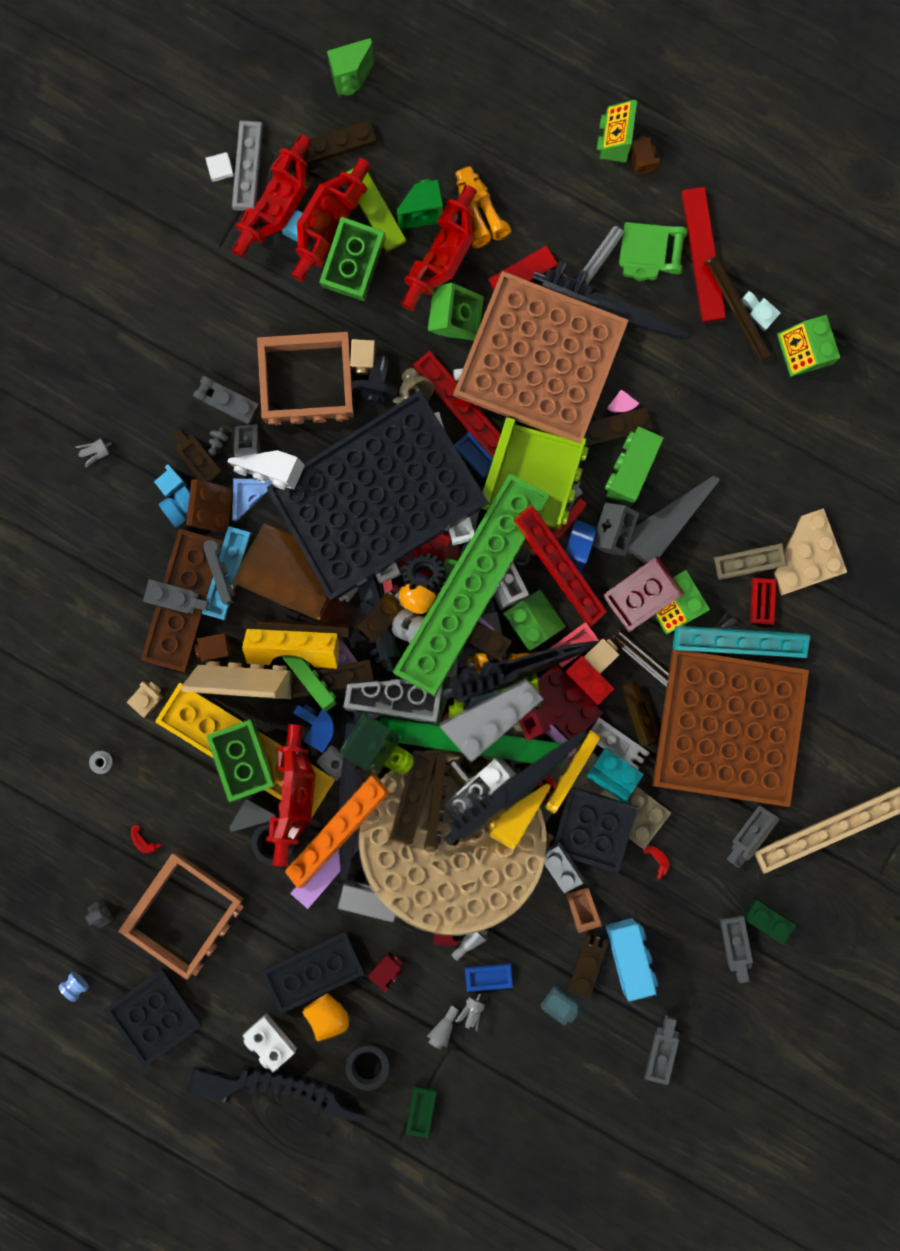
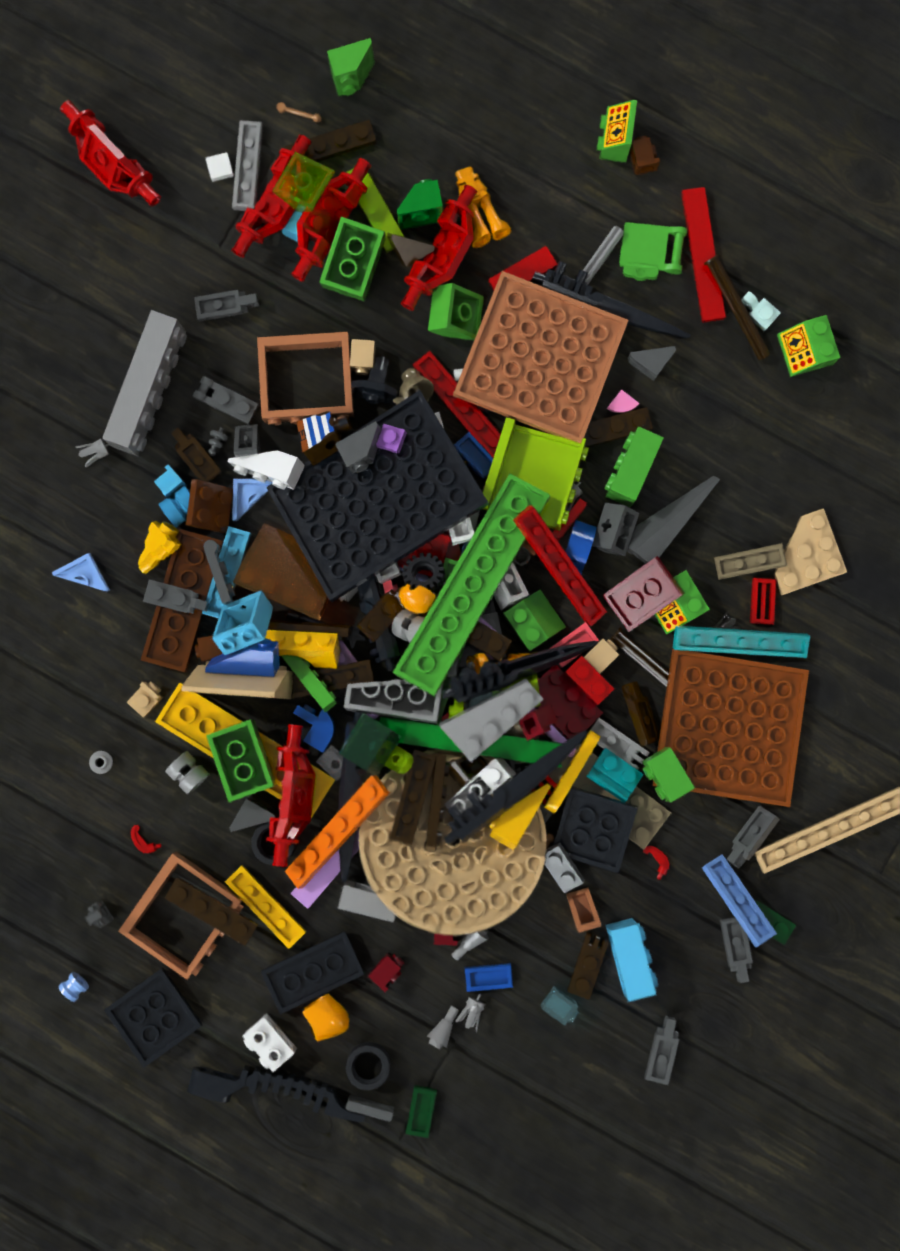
none -> light blue tile [52,553,110,592]
none -> red plate [60,100,161,207]
none -> light grey brick [102,310,187,456]
none -> yellow rock [138,521,181,574]
none -> light grey wheel [165,751,210,795]
none -> dark brown plate [165,877,258,946]
none -> dark grey hinge [194,290,259,321]
none -> blue slope [205,638,280,677]
none -> medium azure window [212,590,274,655]
none -> yellow plate [225,865,307,949]
none -> clear neon green slope [272,152,335,212]
none -> medium nougat hinge [277,103,322,123]
none -> torso [297,411,353,466]
none -> dark grey slope [336,421,382,473]
none -> dark grey tile [346,1095,394,1122]
none -> medium lavender plate [376,424,407,454]
none -> dark brown slope [387,232,435,267]
none -> dark grey slope [628,346,676,381]
none -> bright green brick [642,747,695,803]
none -> medium blue plate [702,854,777,947]

